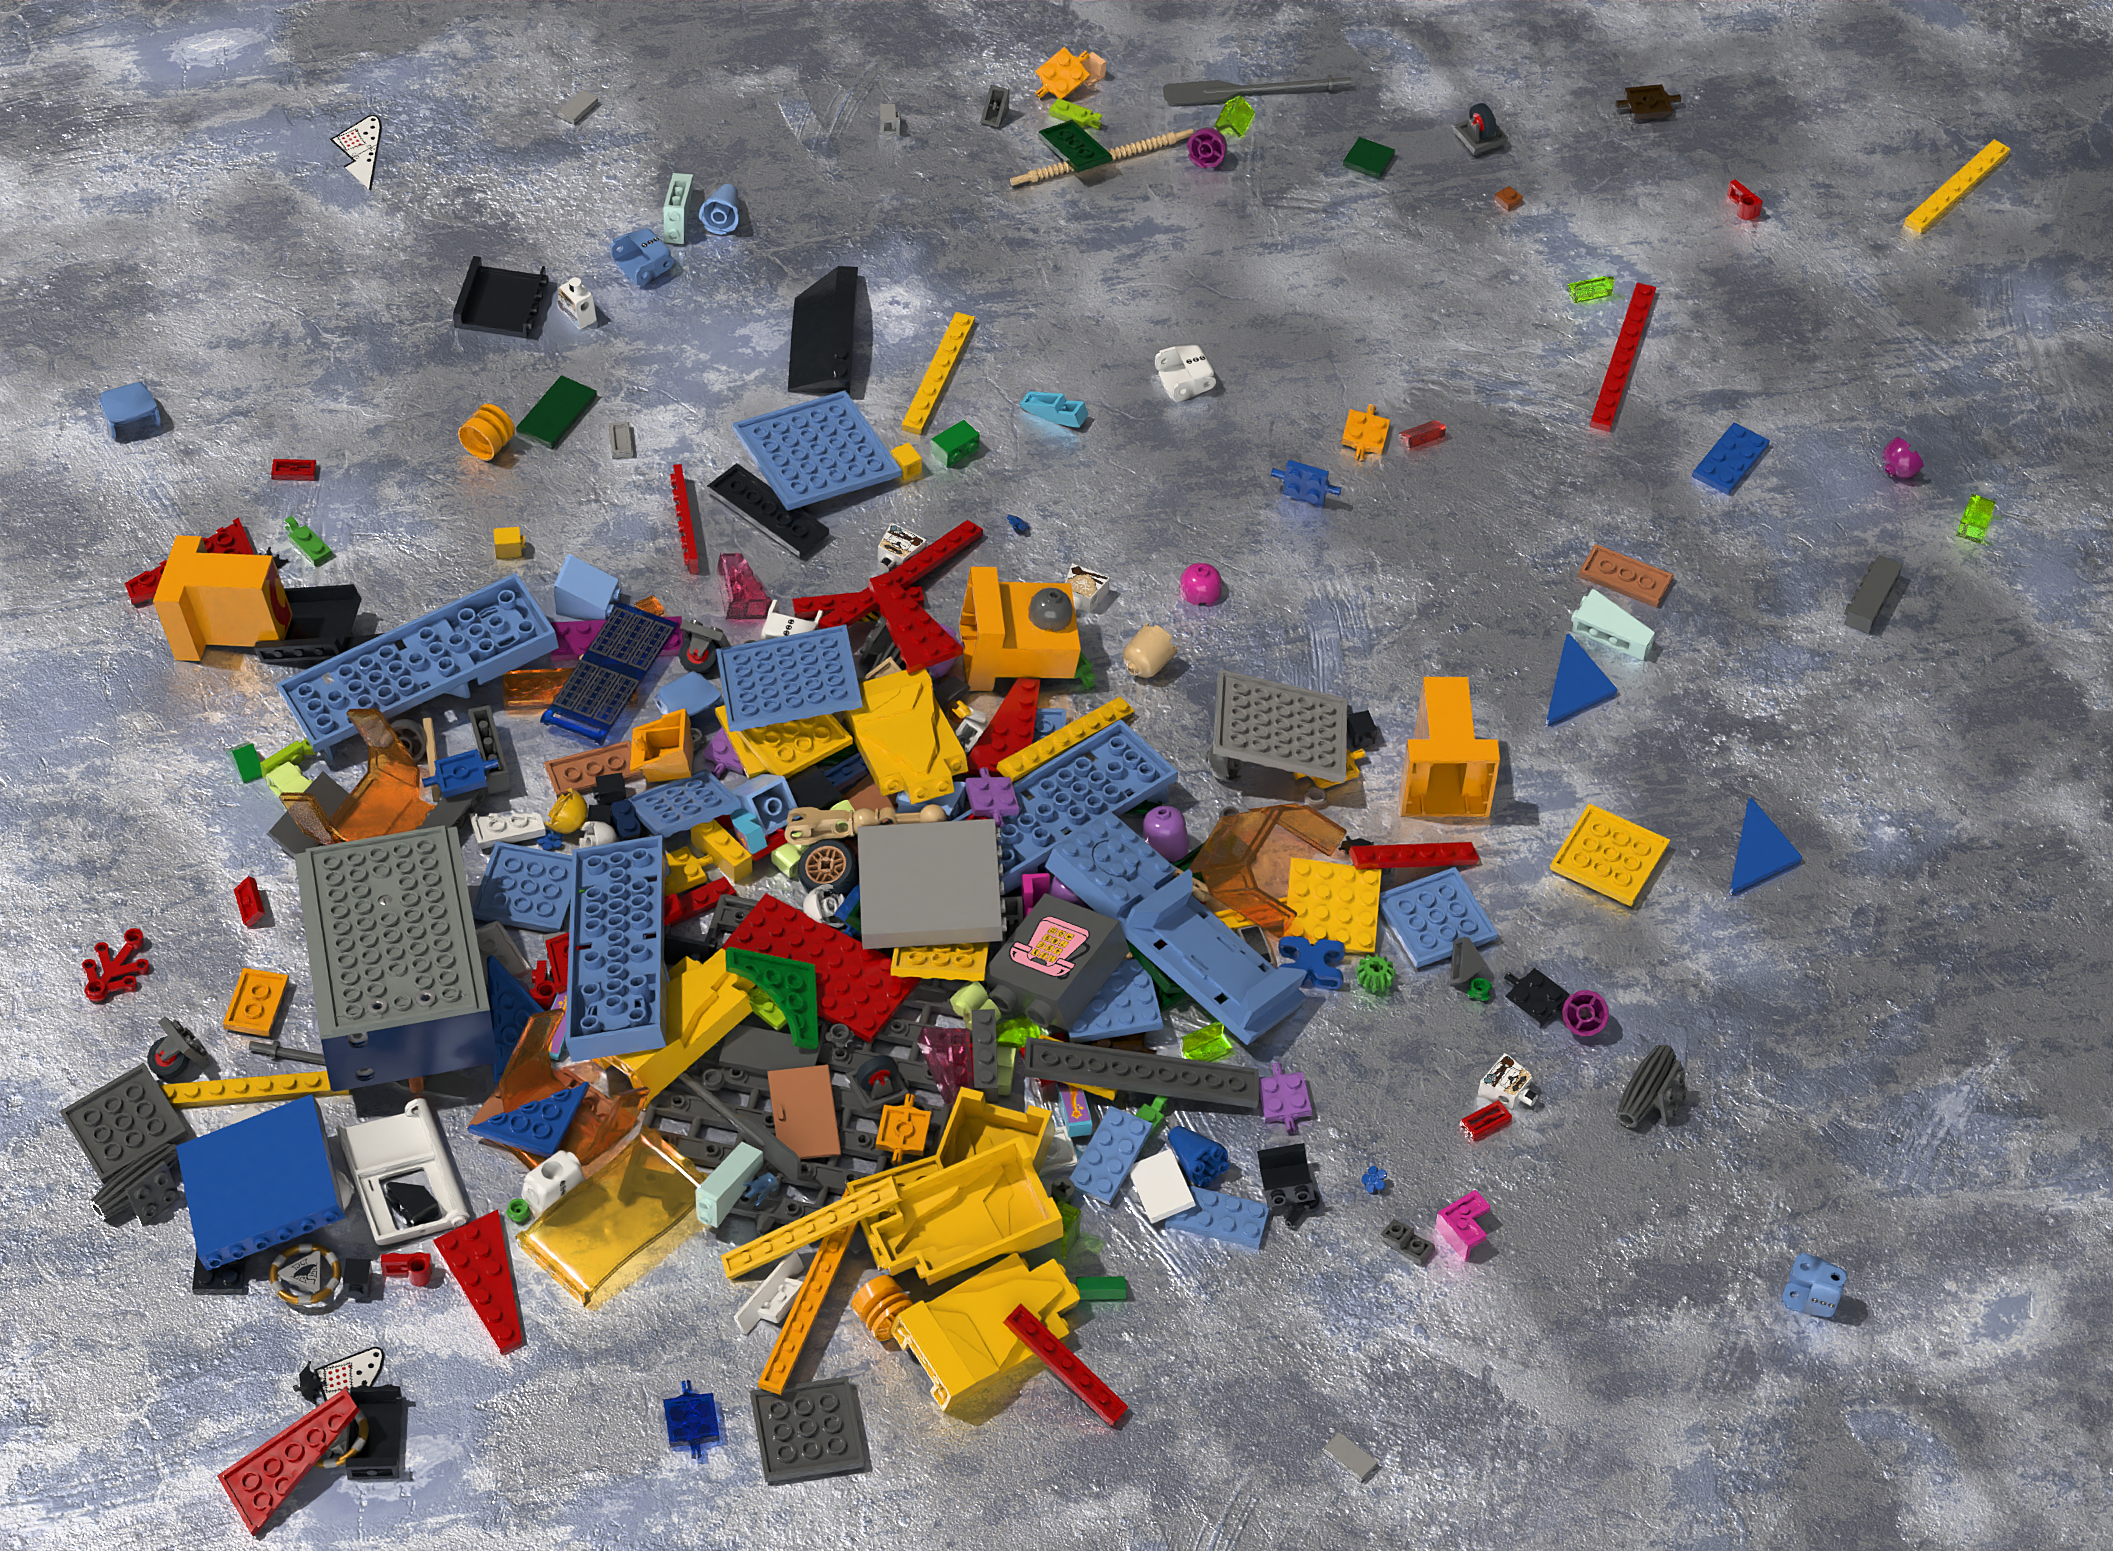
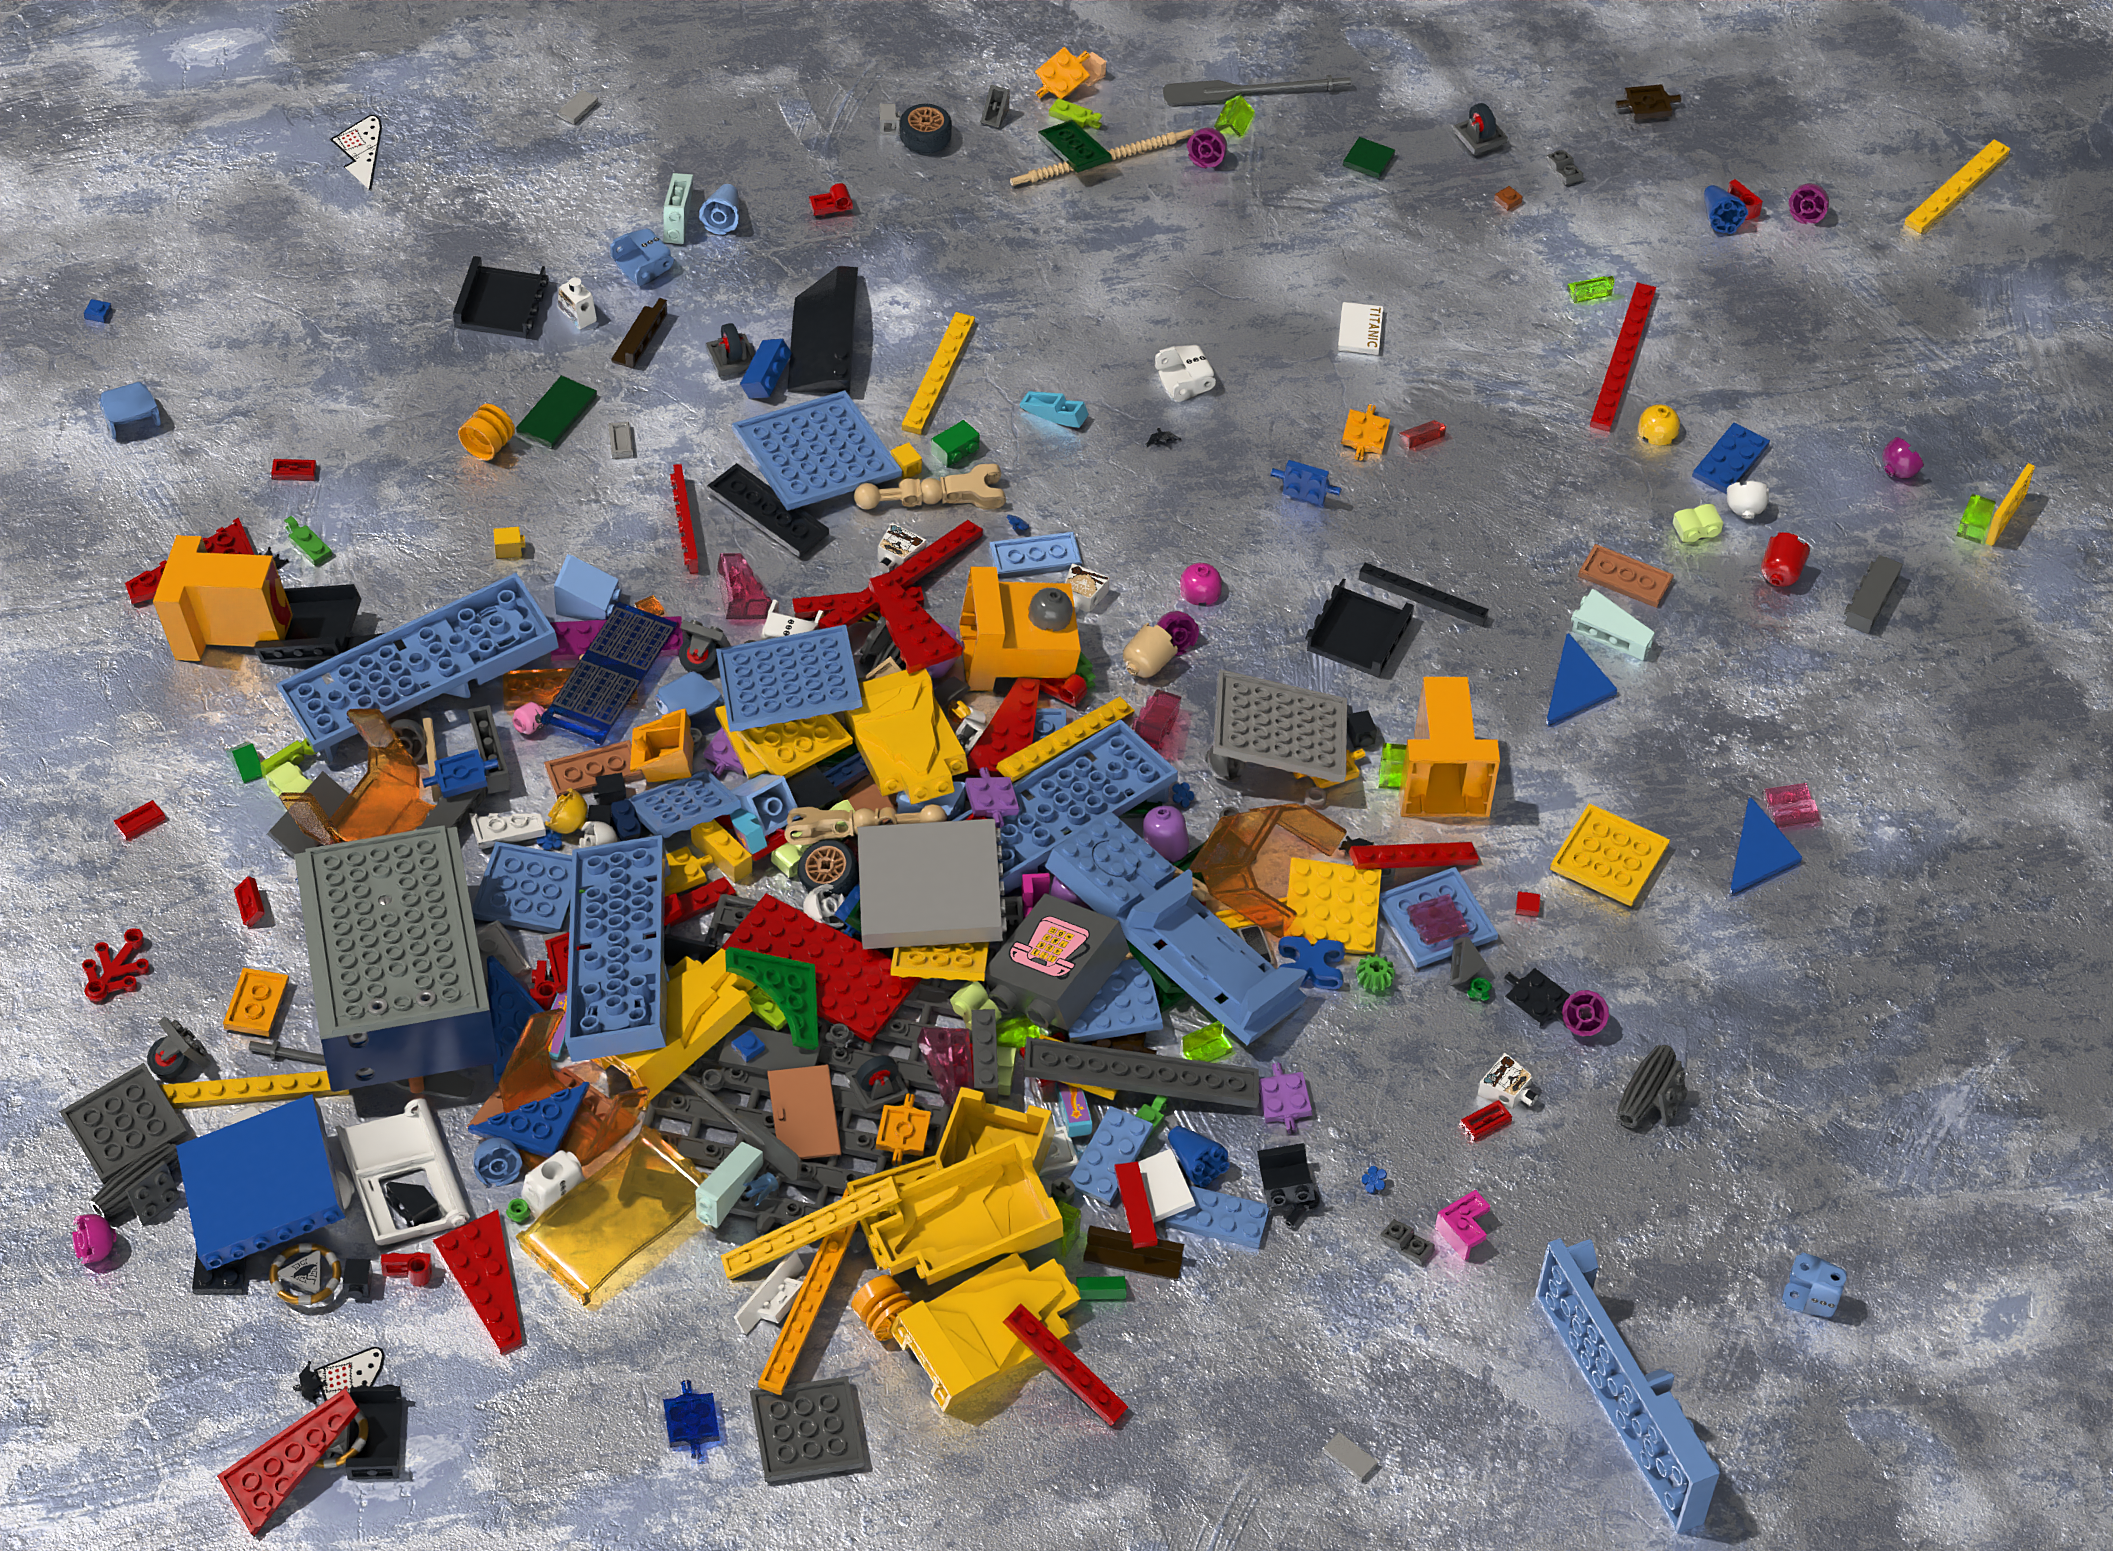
none -> dark pink cylinder [72,1214,116,1264]
none -> blue plate [84,299,112,323]
none -> red tile [113,800,166,840]
none -> medium blue cylinder [473,1137,522,1186]
none -> bright pink head [512,702,546,735]
none -> dark brown panel [611,298,667,369]
none -> dark grey plate [706,323,755,377]
none -> blue plate [731,1030,765,1062]
none -> blue brick [740,338,792,399]
none -> red plate [809,183,853,216]
none -> tan piece [854,464,1006,510]
none -> black wheel [900,104,952,153]
none -> light blue tile [989,532,1082,579]
none -> red plate [1039,674,1087,708]
none -> dark brown panel [1083,1225,1185,1281]
none -> red tile [1114,1161,1158,1249]
none -> clear pink wedge [1132,689,1182,753]
none -> black piece [1145,428,1181,446]
none -> magenta cylinder [1156,611,1199,656]
none -> blue plant [1172,782,1194,808]
none -> black panel [1305,578,1414,678]
none -> white tile [1338,302,1383,355]
none -> black piece [1358,562,1489,627]
none -> clear neon green panel [1378,743,1406,790]
none -> clear pink slope [1406,894,1469,946]
none -> red tile [1515,891,1540,917]
none -> medium blue piece [1535,1238,1720,1534]
none -> dark grey slope [1547,150,1583,185]
none -> yellow cylinder [1638,404,1680,445]
none -> yellowish green brick [1672,504,1723,542]
none -> blue cone [1704,185,1748,234]
none -> white cylinder [1727,481,1769,519]
none -> red cylinder [1760,532,1810,587]
none -> clear pink slope [1762,783,1820,828]
none -> magenta cylinder [1788,183,1829,224]
none -> yellow tile [1985,463,2035,546]

